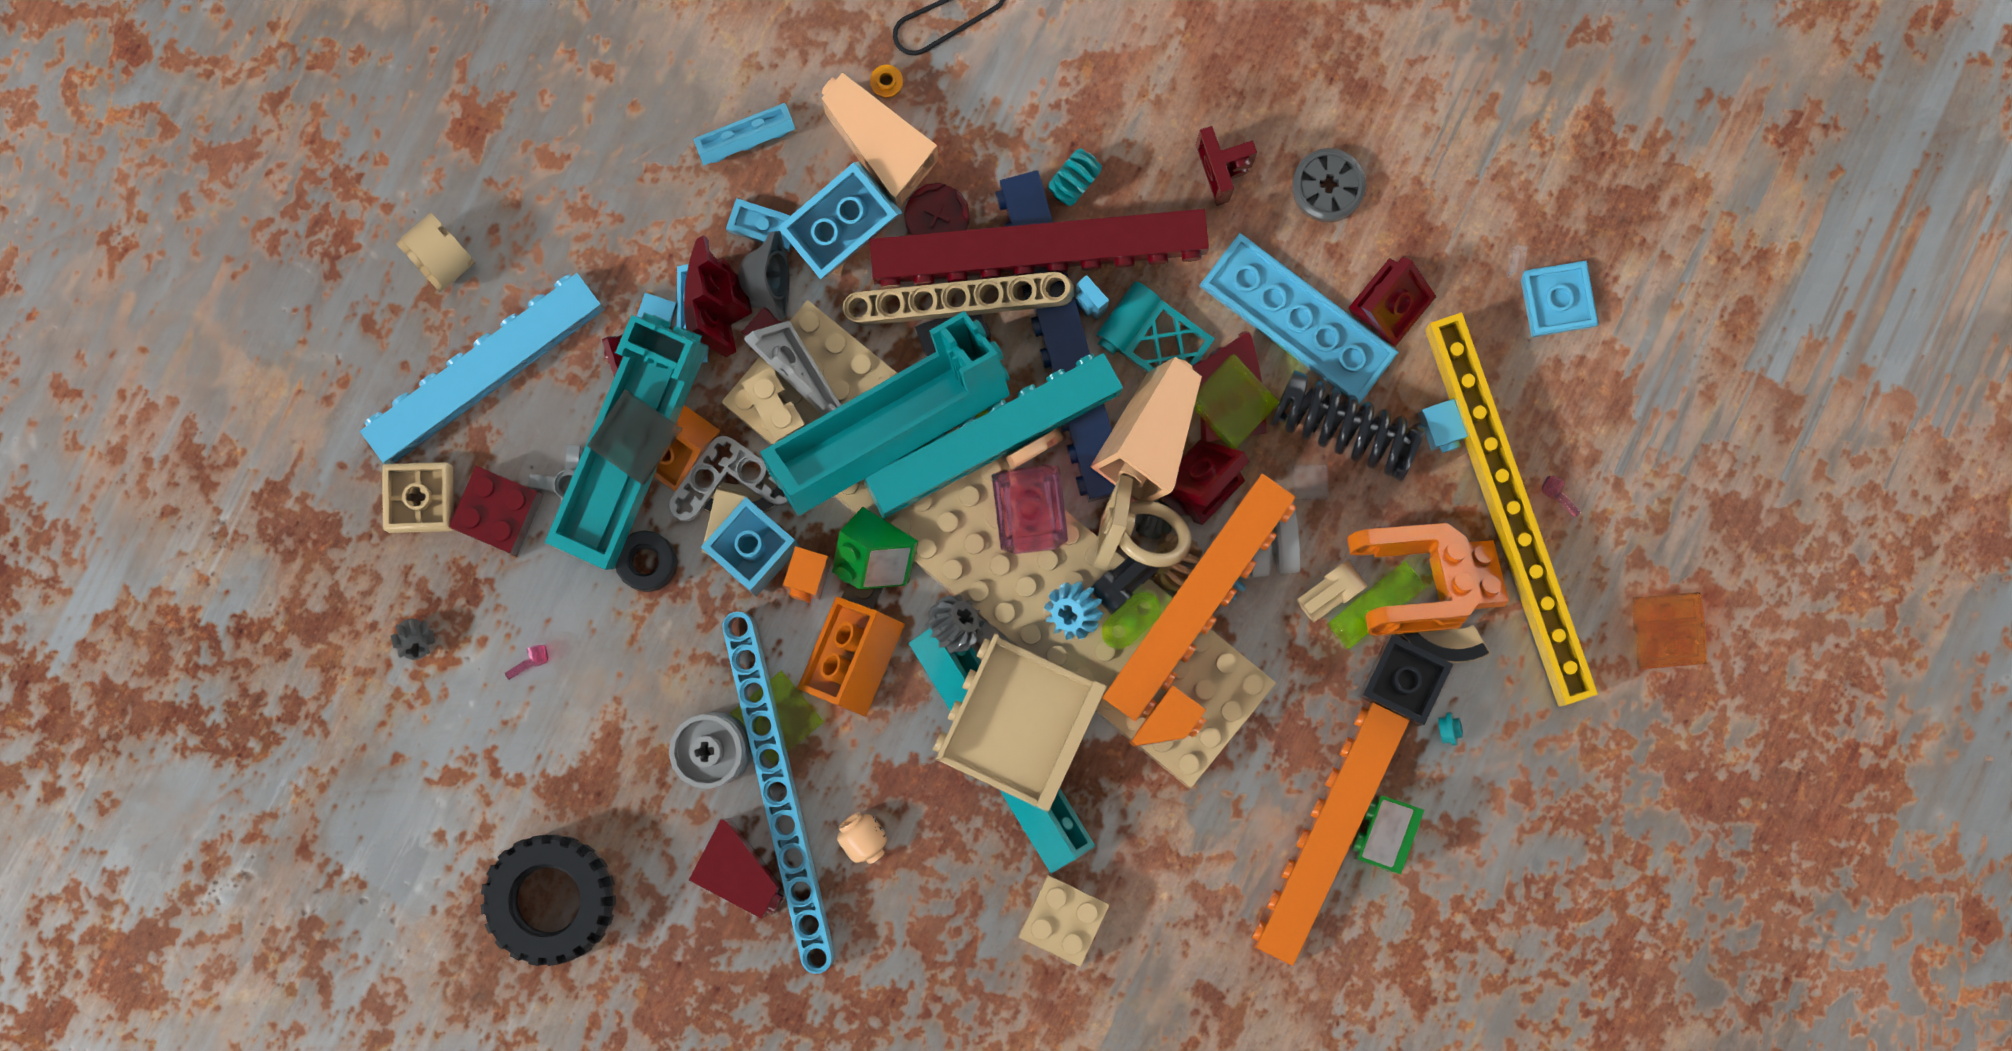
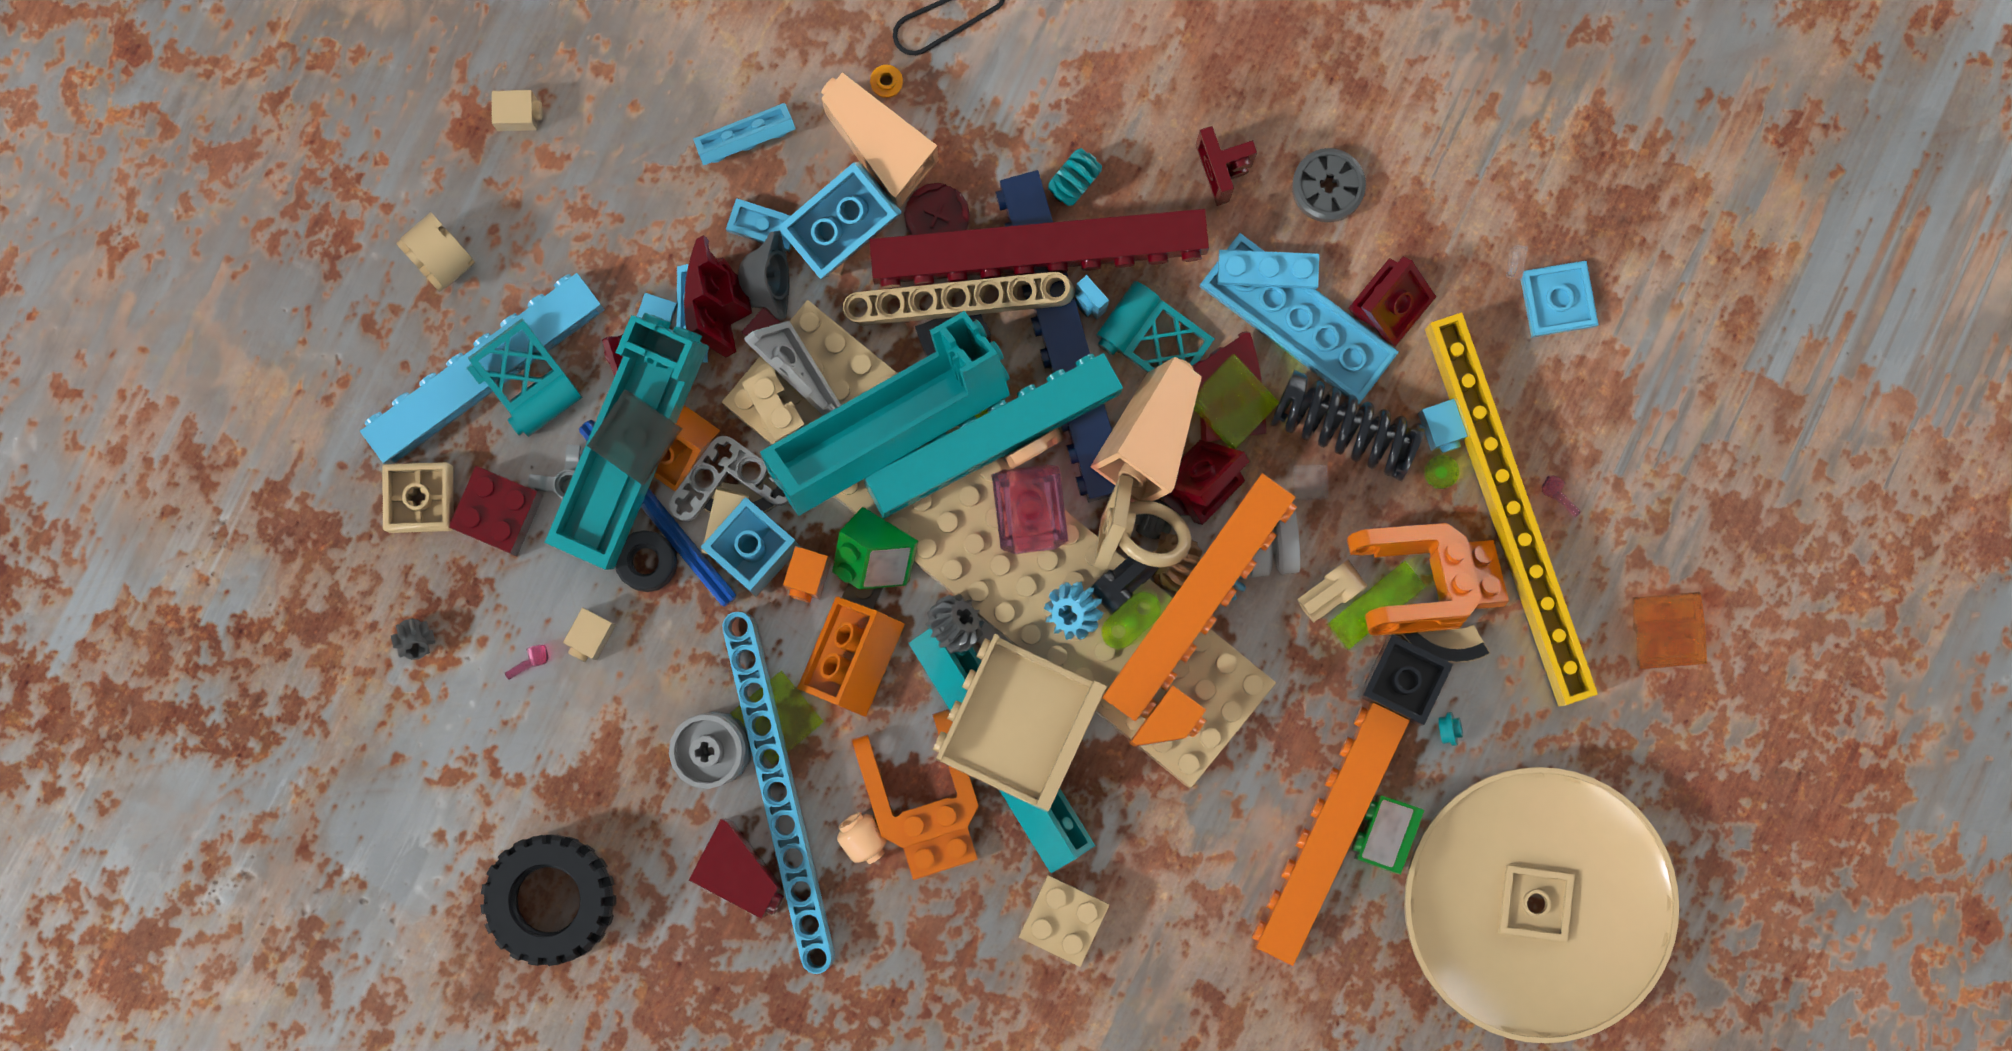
none -> teal piece [466,318,583,437]
none -> tan brick [492,90,542,131]
none -> tan brick [563,607,616,662]
none -> blue axle [579,420,736,606]
none -> orange plate [852,709,979,880]
none -> medium azure plate [1217,250,1319,289]
none -> tan dish [1404,767,1679,1043]
none -> clear neon green tile [1424,455,1459,489]

